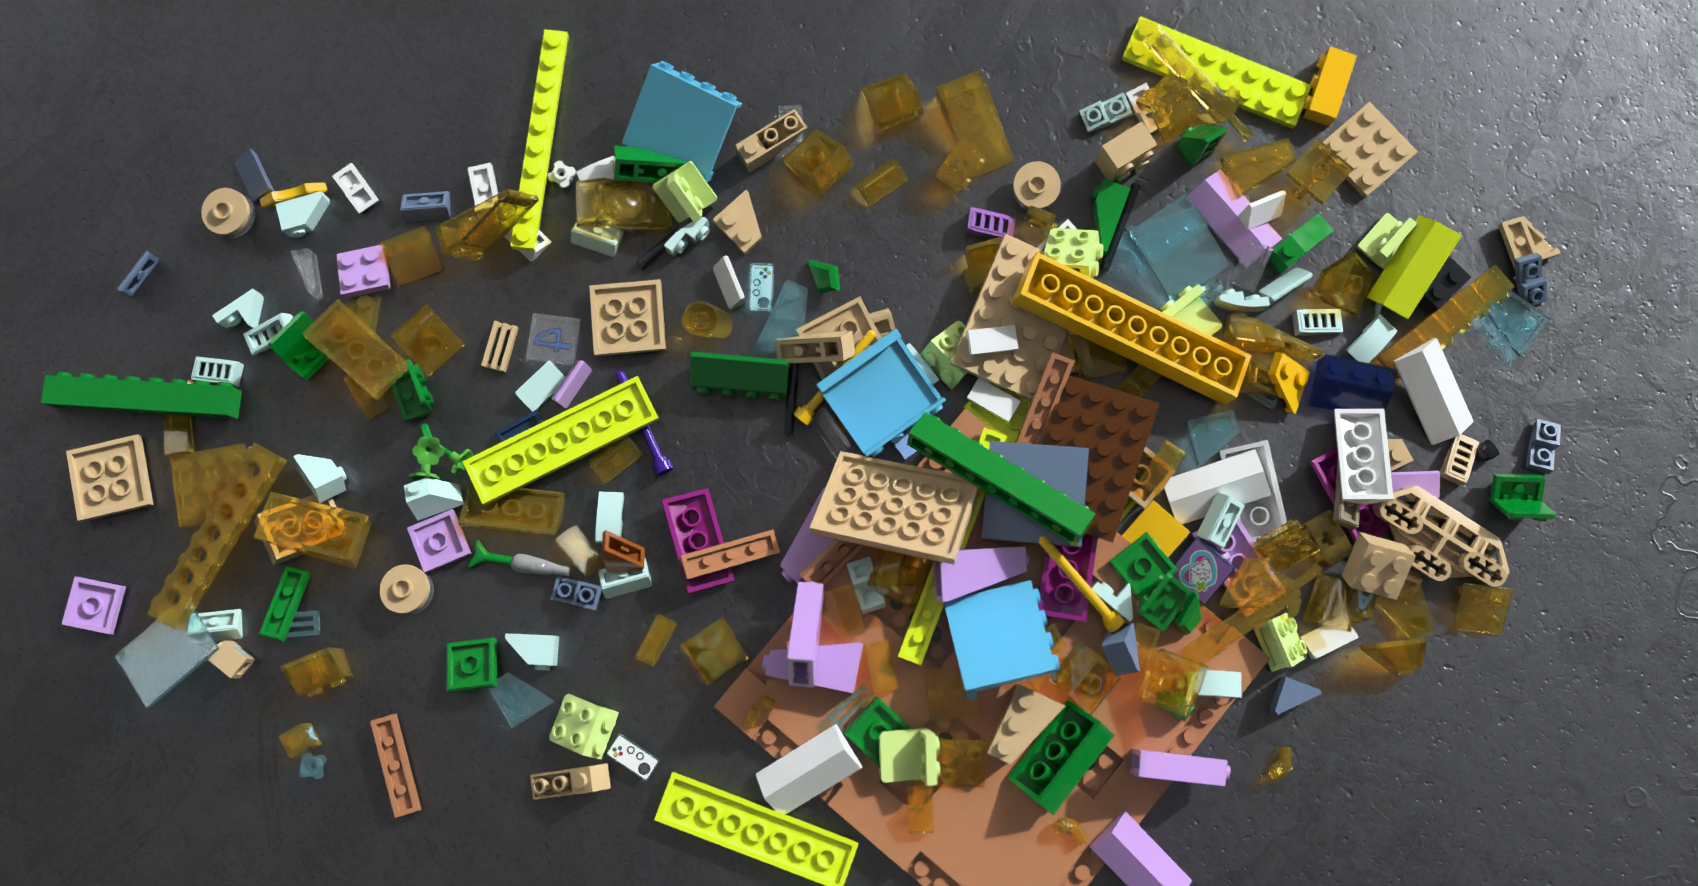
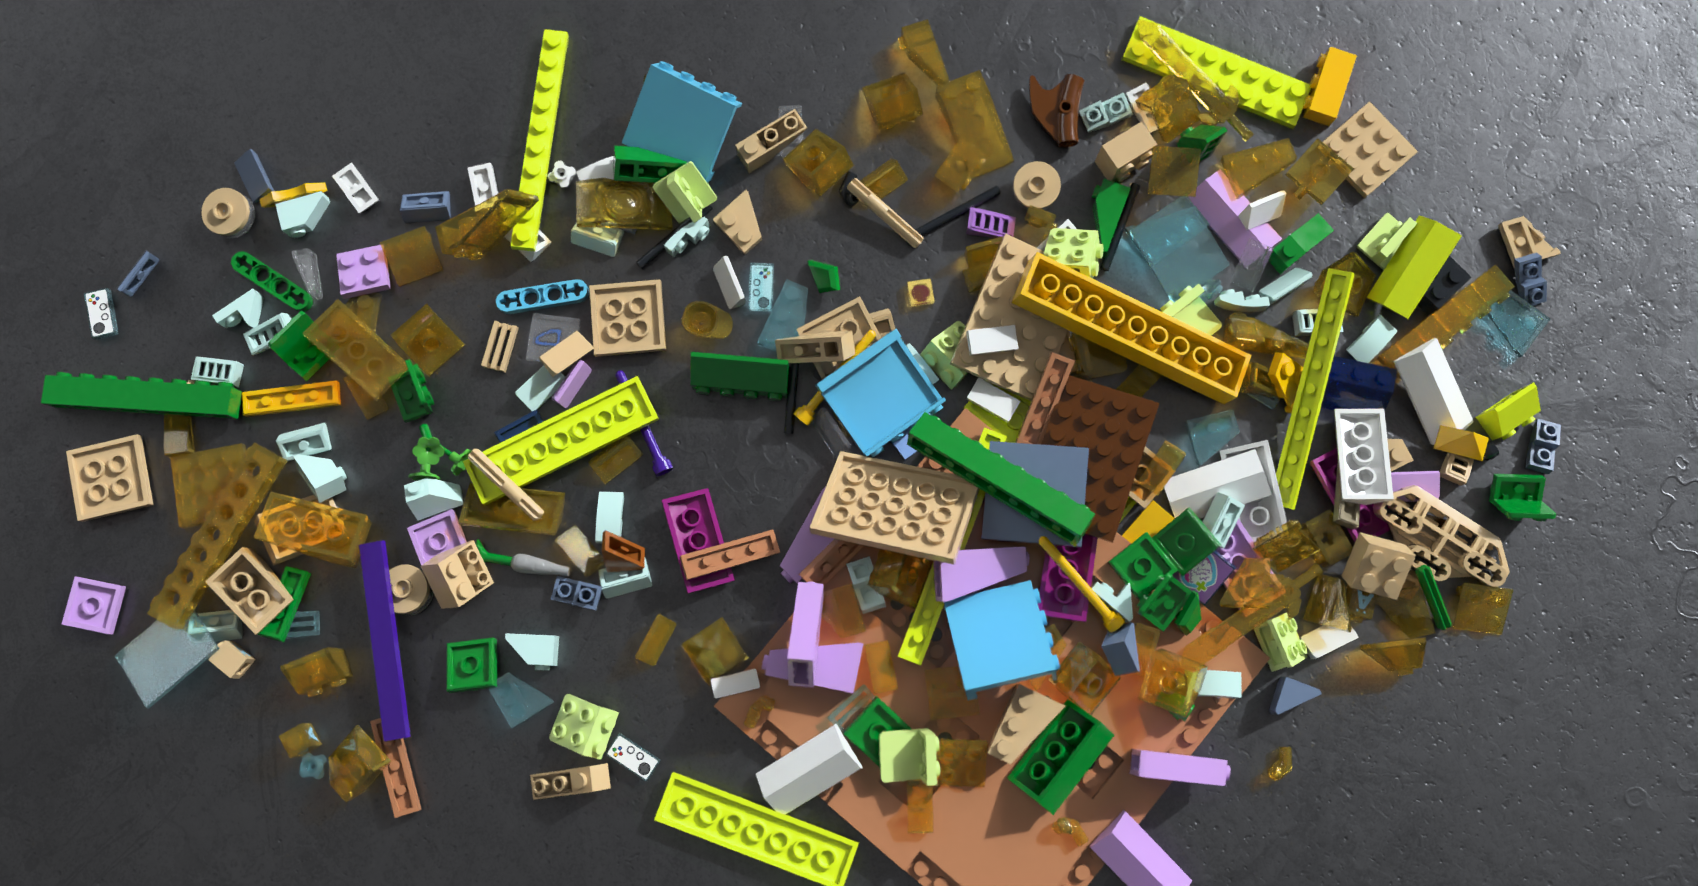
none -> tile [84,288,119,340]
none -> tan slope [205,547,294,635]
none -> green beam [231,252,313,312]
none -> yellow tile [242,380,341,417]
none -> light aqua slope [276,423,332,462]
none -> clear yellow slope [329,725,391,803]
none -> dark purple tile [359,541,411,741]
none -> tan slope [421,540,494,609]
none -> tan axle [468,449,544,521]
none -> medium azure beam [496,279,589,314]
none -> tan slope [538,331,594,377]
none -> white sticker [711,669,760,698]
none -> black arm [839,171,859,206]
none -> tan axle [847,178,924,248]
none -> clear yellow slope [898,19,950,92]
none -> clear yellow tile [907,278,934,307]
none -> black bar [915,185,1001,236]
none -> reddish brown pin [1029,74,1085,147]
none -> clear yellow hinge [1148,145,1201,197]
none -> green tile [1152,507,1221,576]
none -> neon yellow plate [1276,268,1355,510]
none -> green axle [1415,565,1452,630]
none -> yellow slope [1433,425,1489,461]
none -> neon yellow slope [1476,382,1541,441]

